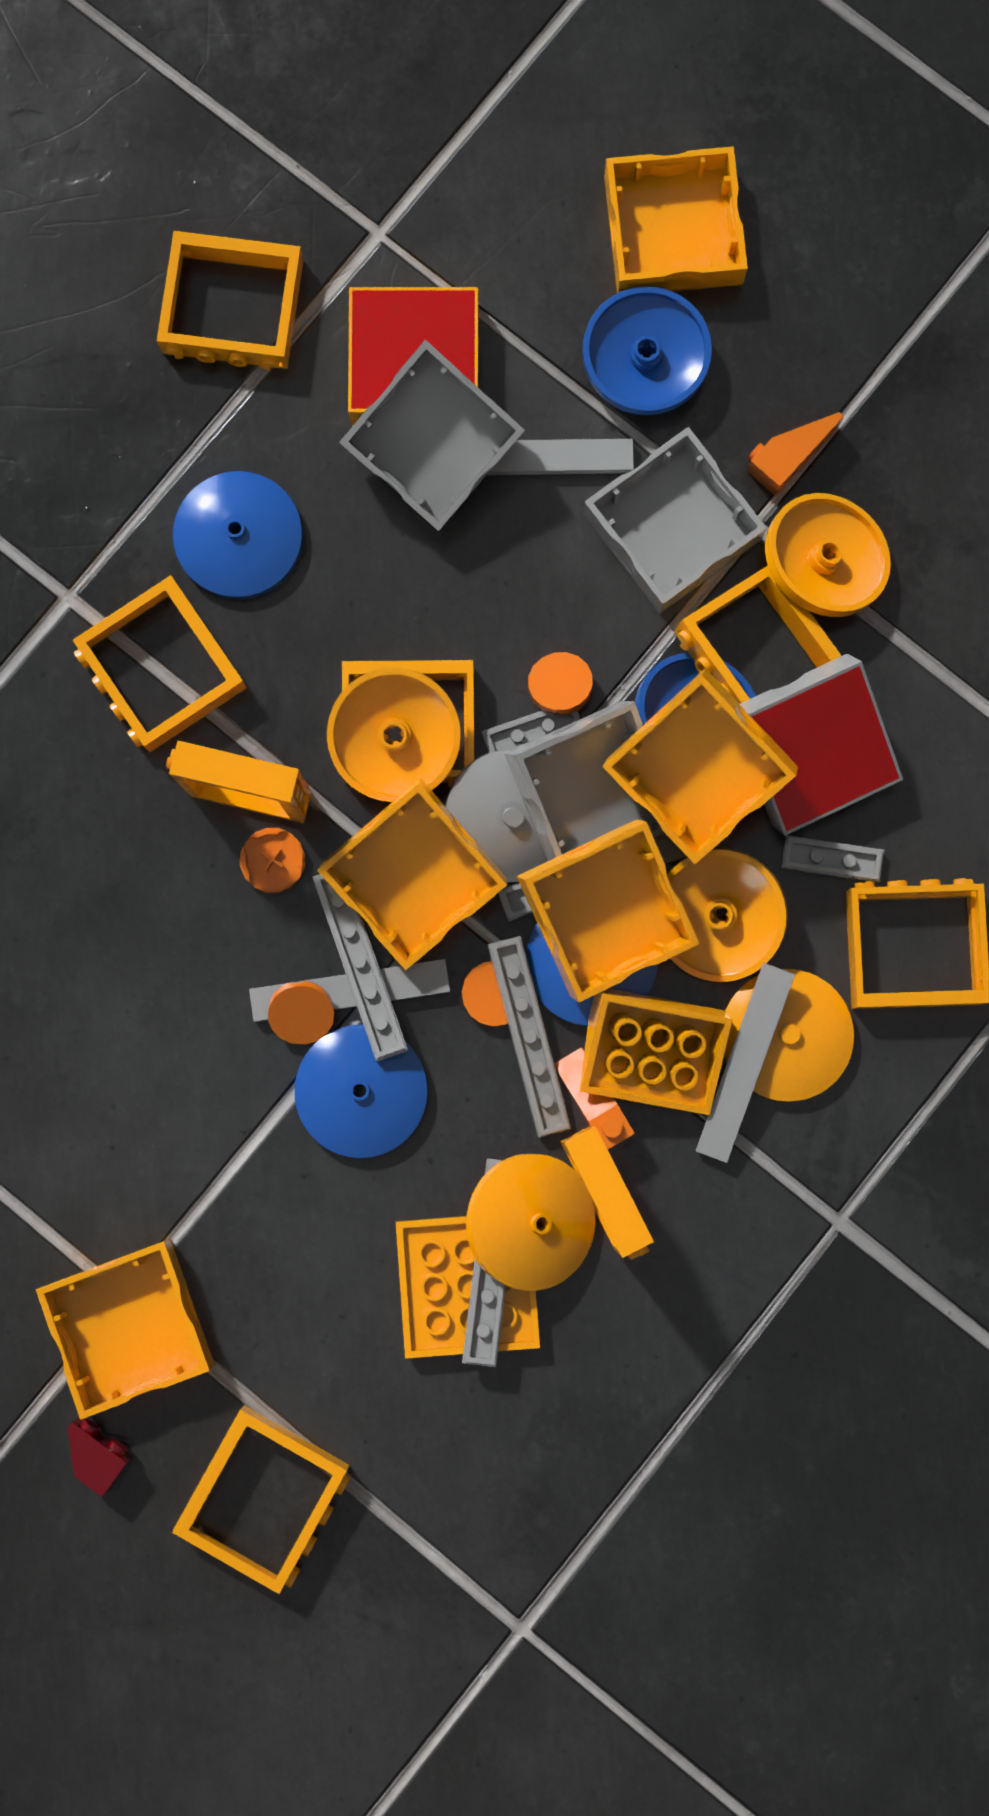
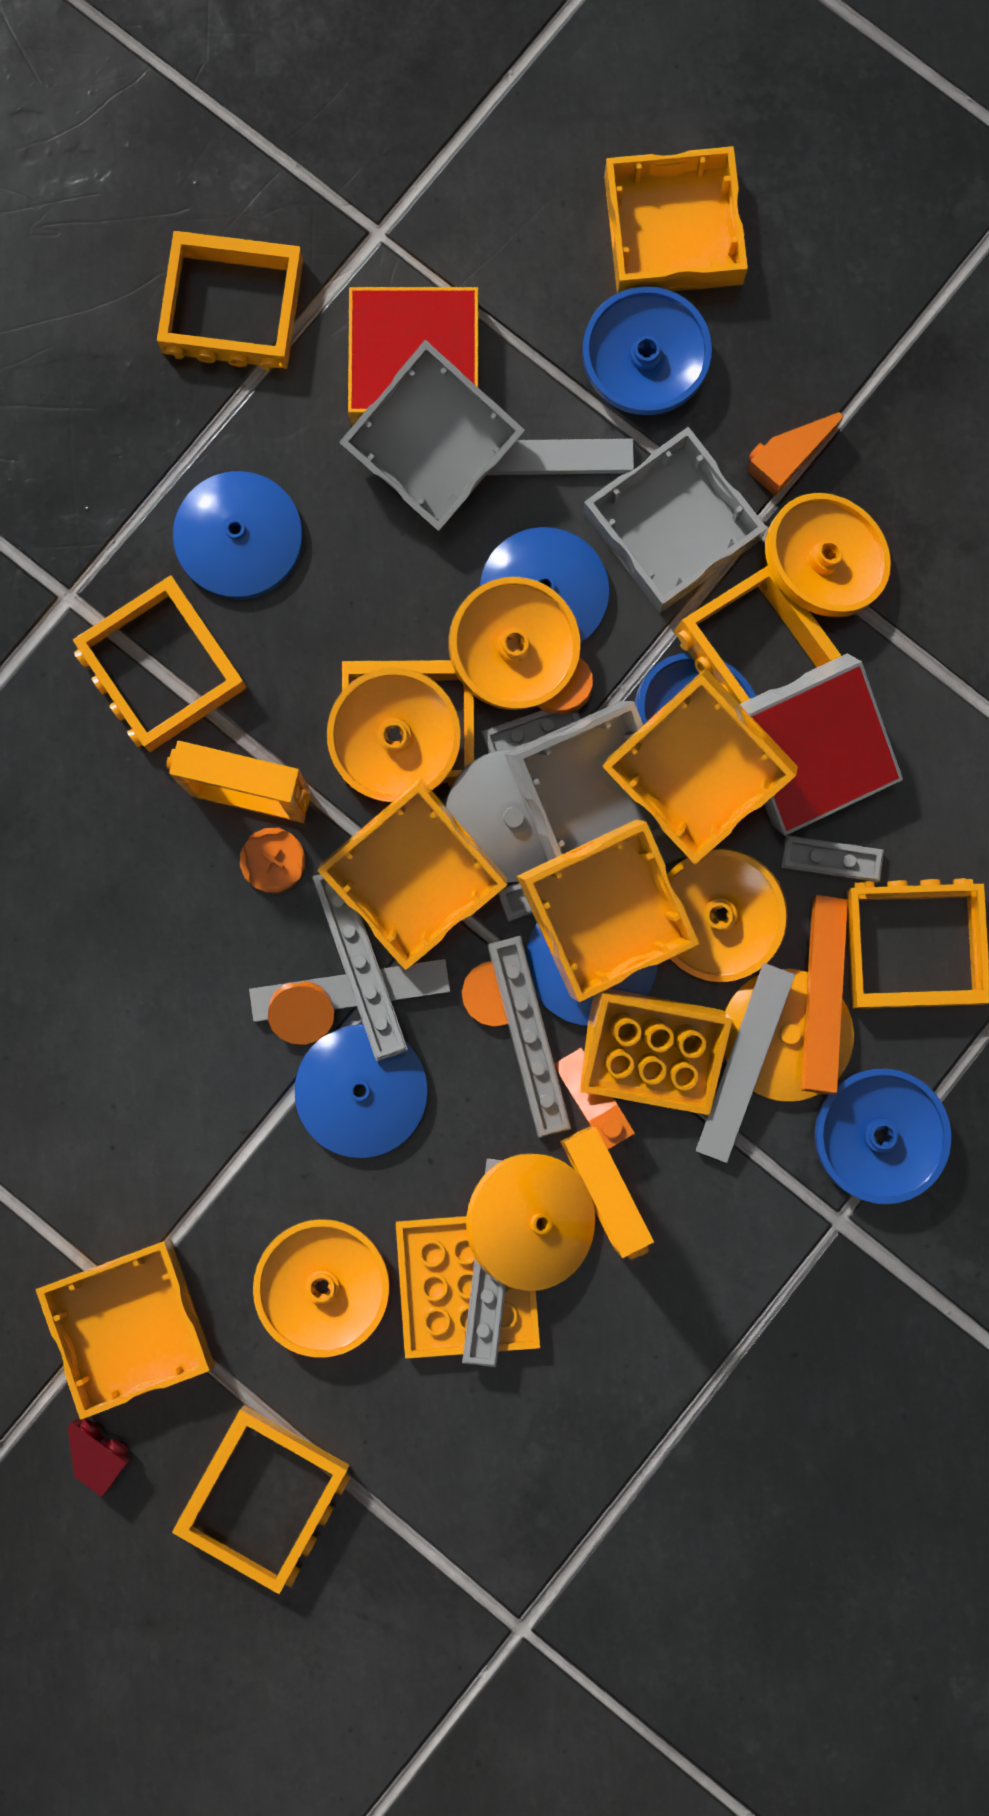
none -> light orange dish [253,1219,389,1357]
none -> light orange dish [449,577,580,710]
none -> blue dish [480,527,609,646]
none -> orange tile [801,895,848,1095]
none -> blue dish [815,1069,951,1204]

